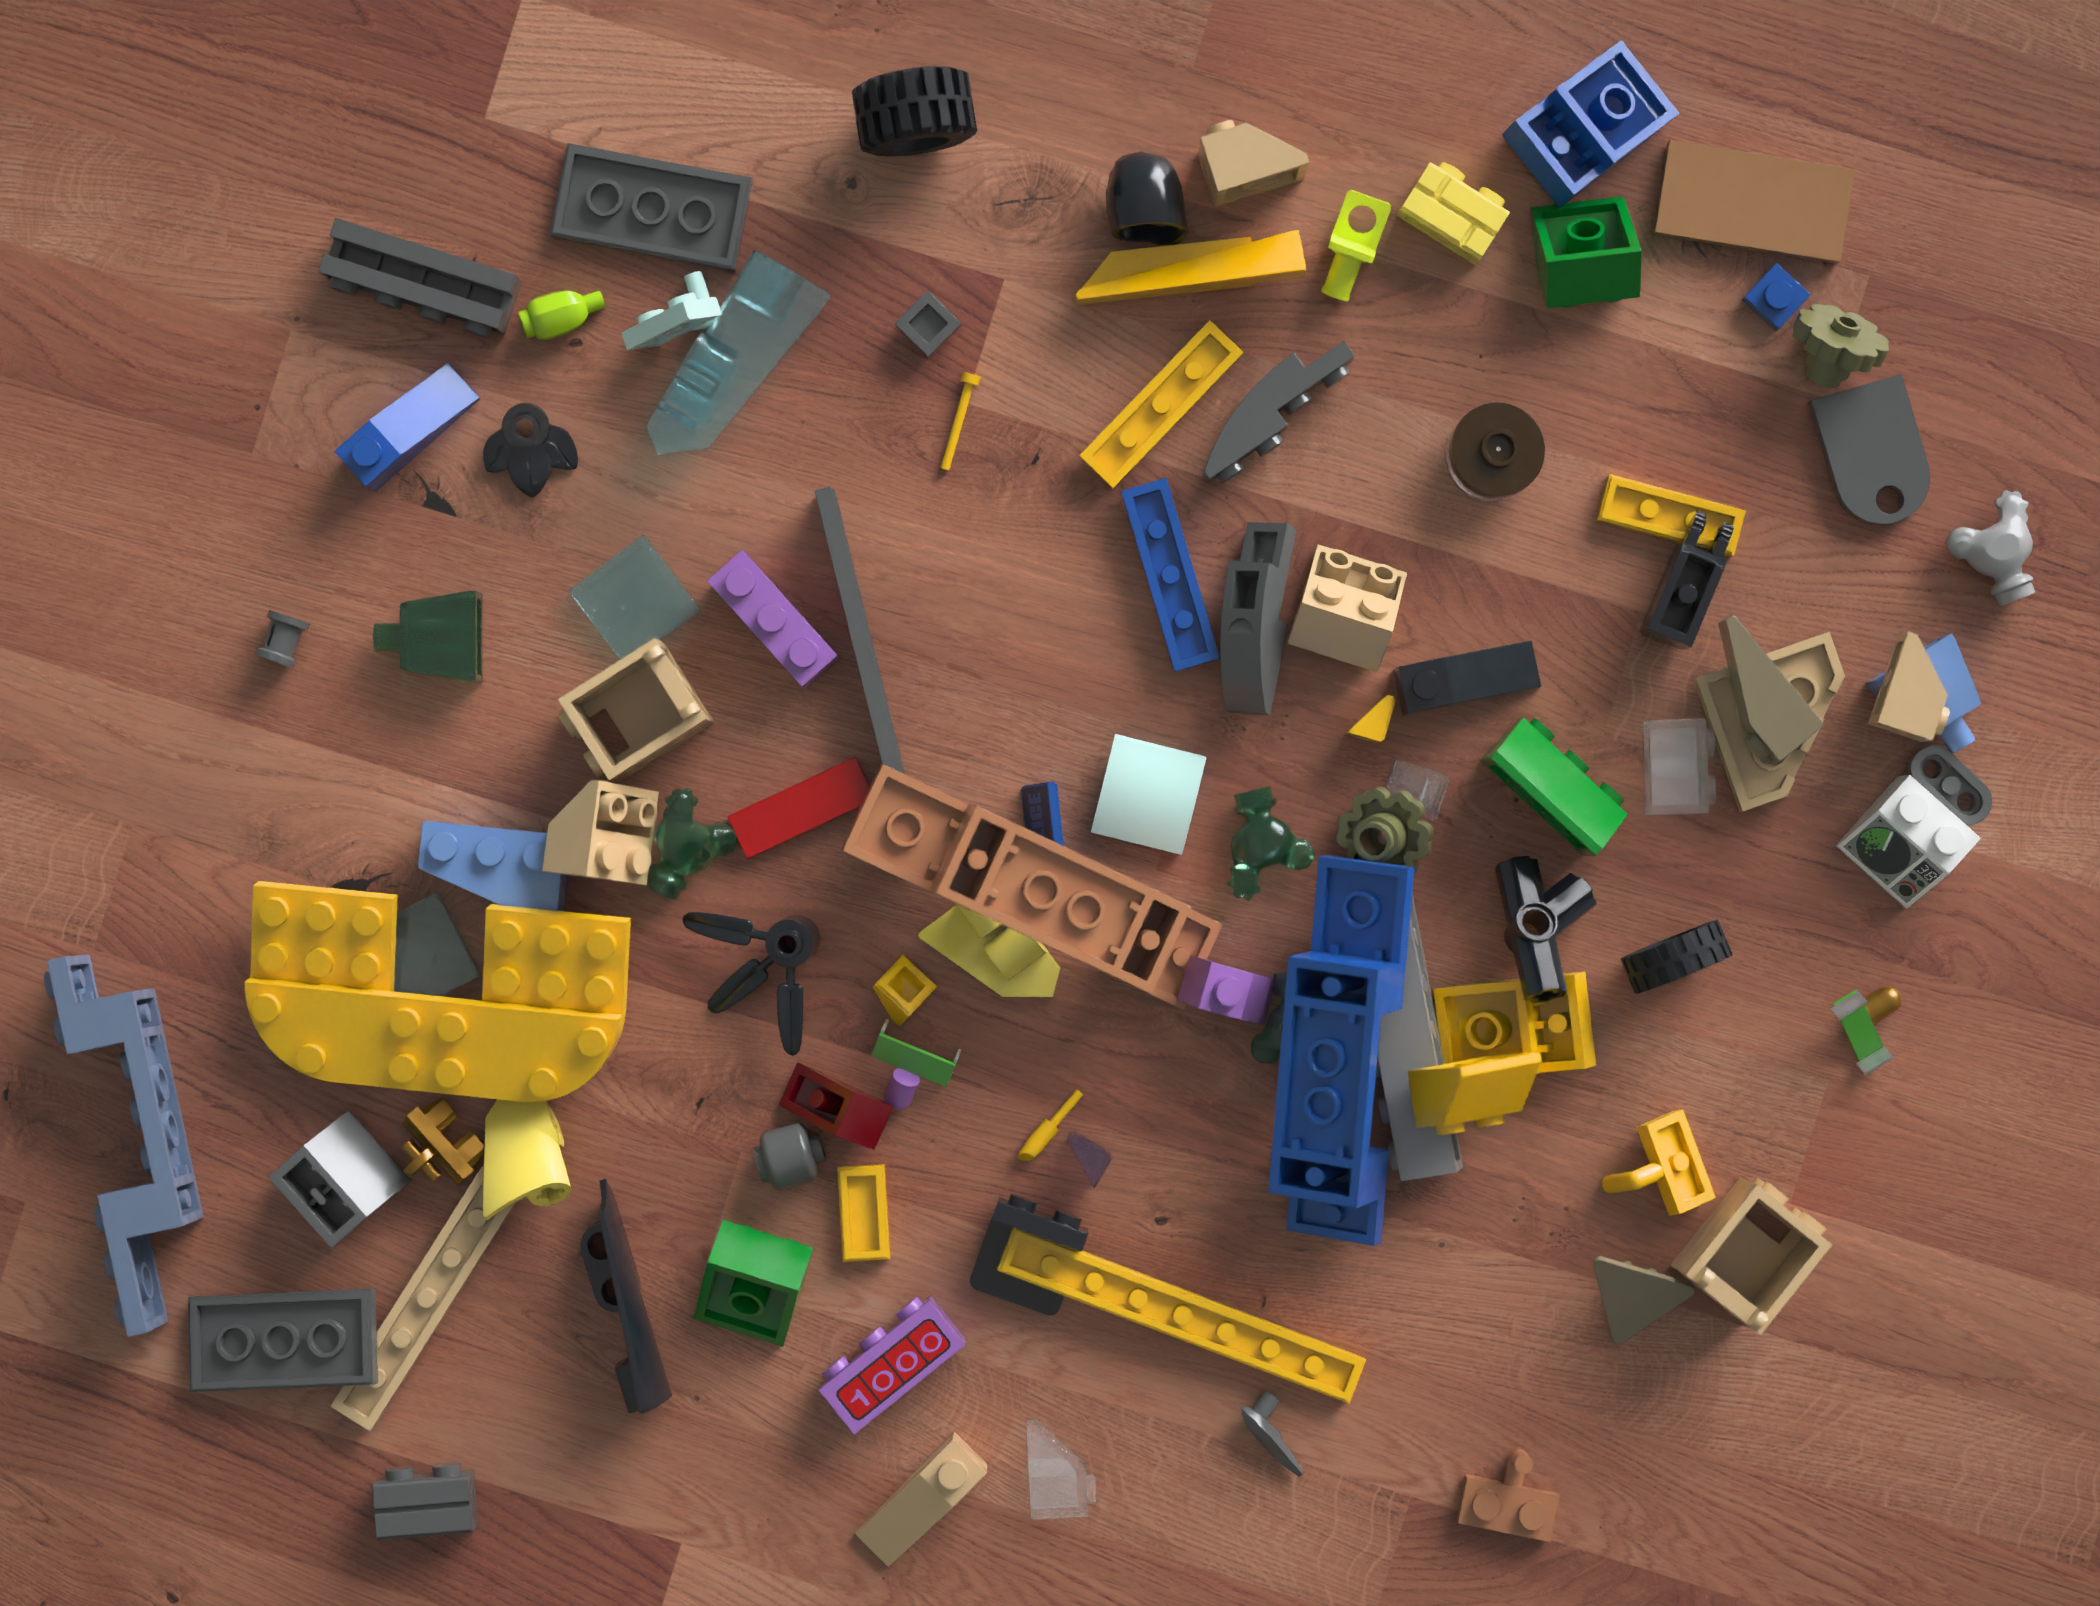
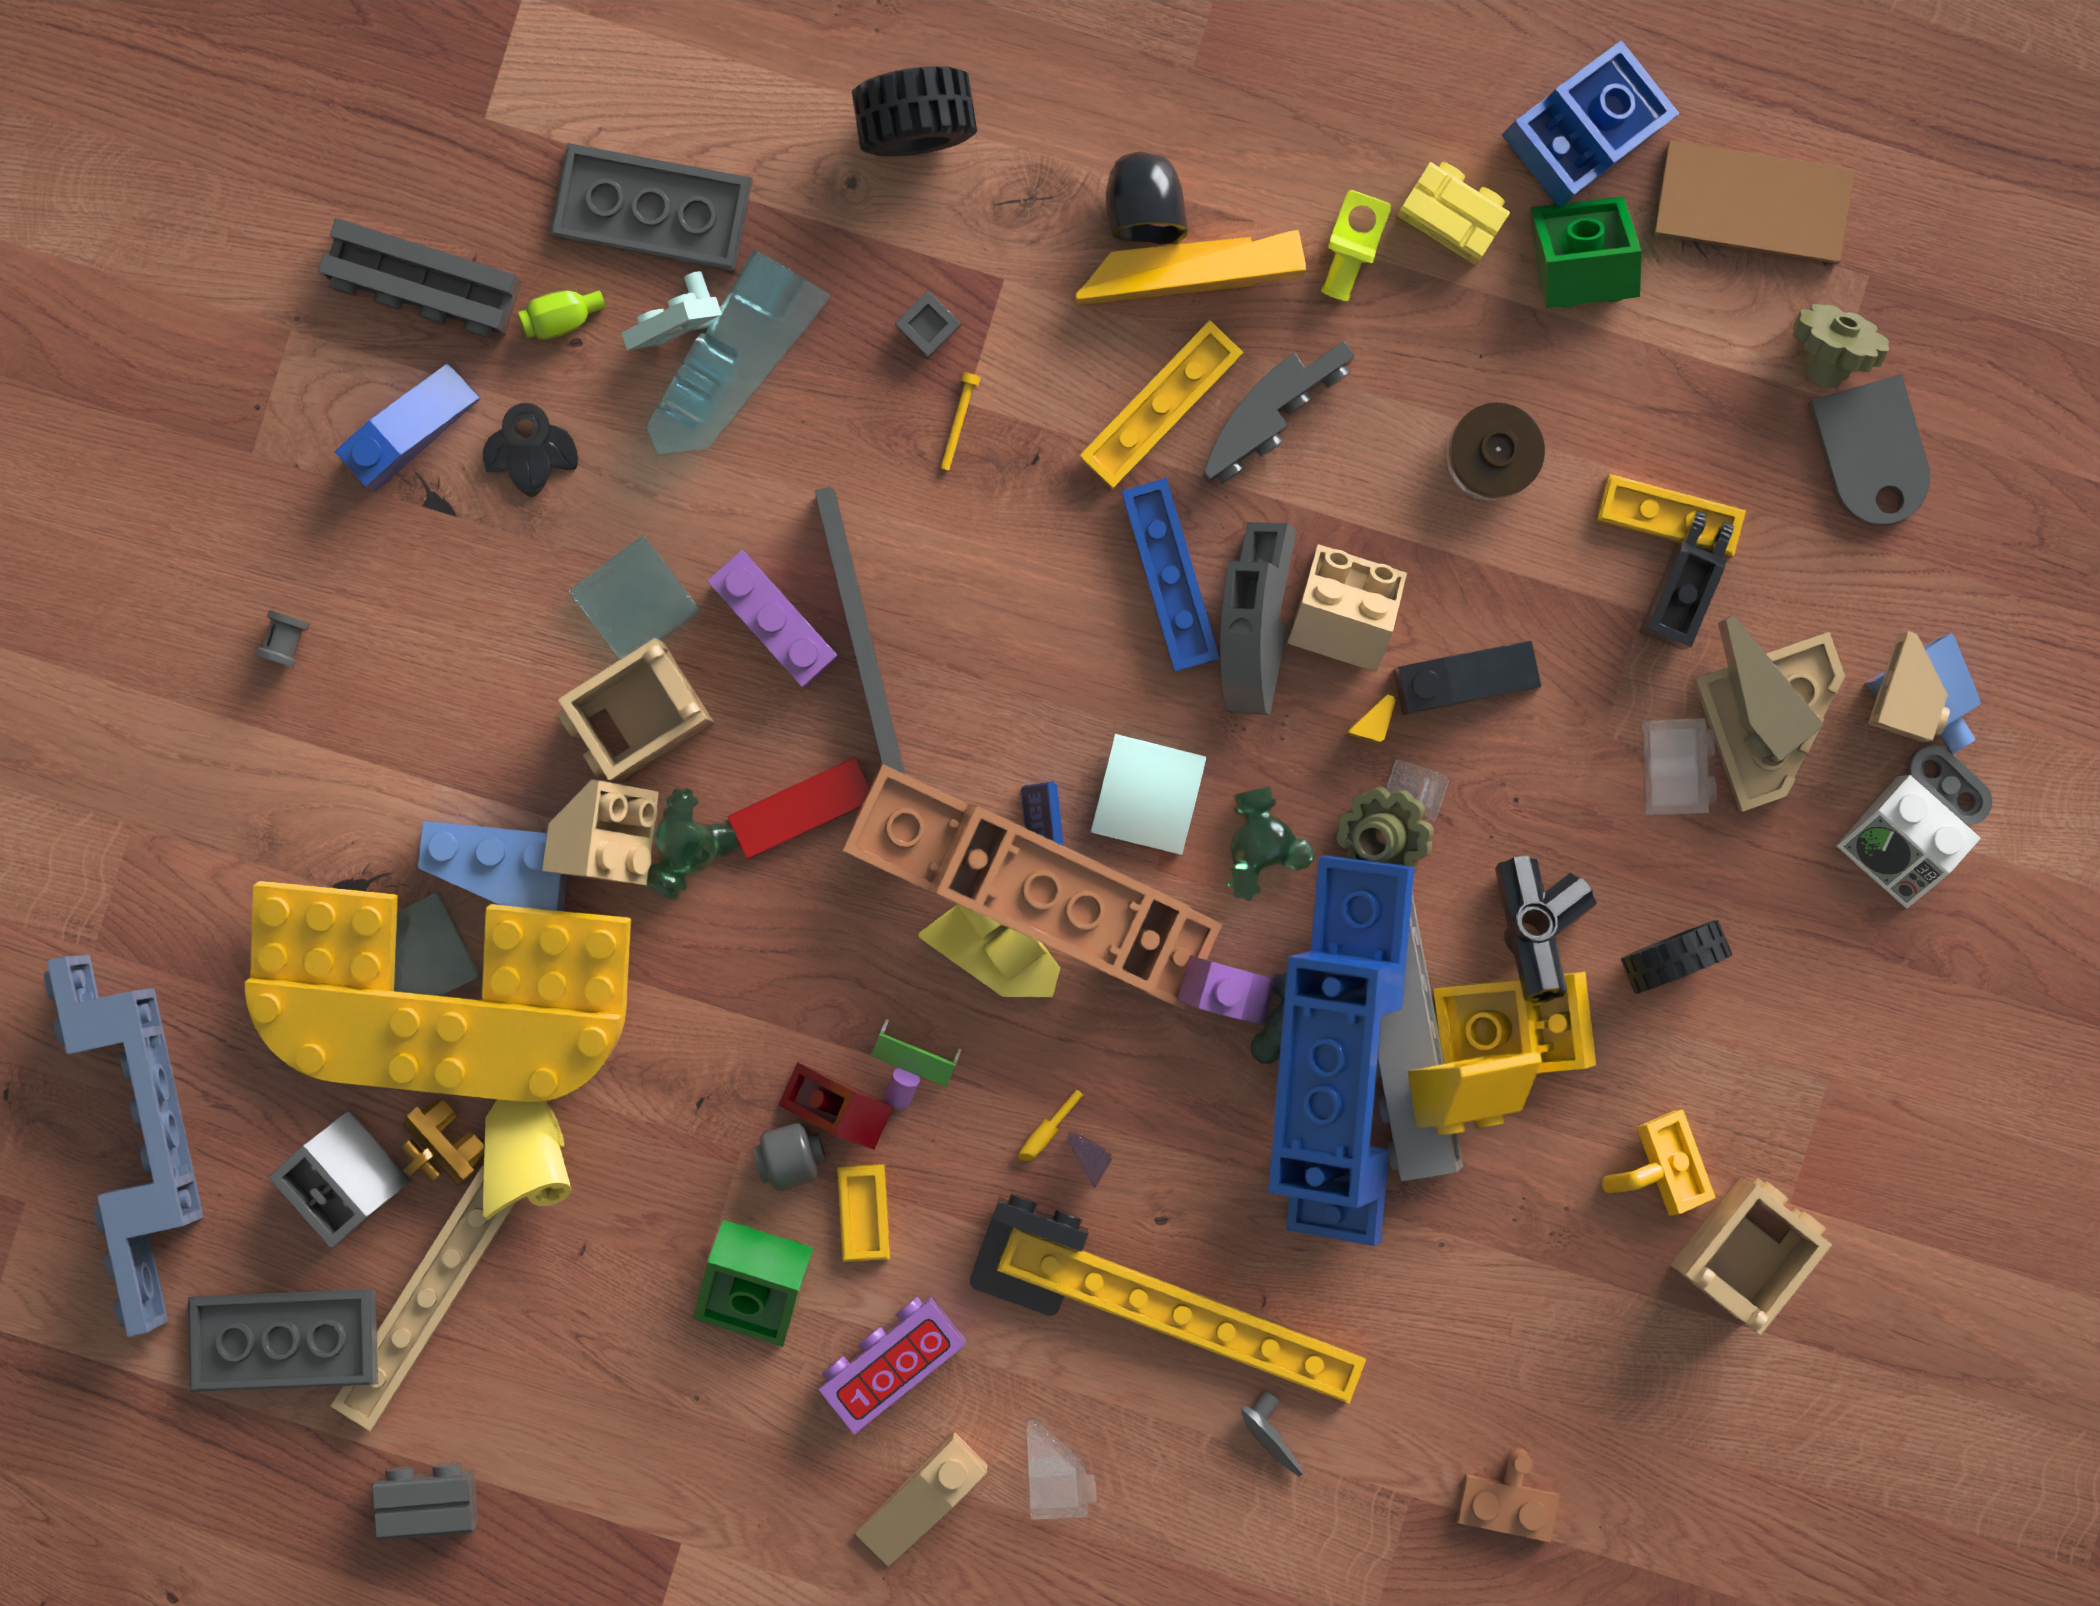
clear green torso [373,591,483,683] -> none
black panel [580,1179,672,1414] -> none
black plant [682,912,820,1056] -> none
yellow slope [873,955,937,1027] -> none
tan slope [1197,120,1310,208] -> none
slope [1480,717,1628,856] -> none
dark tan piece [1593,1256,1695,1344] -> none
blue plate [1742,263,1811,331] -> none
piece [1830,986,1902,1075] -> none
light grey animal [1945,490,2035,607] -> none

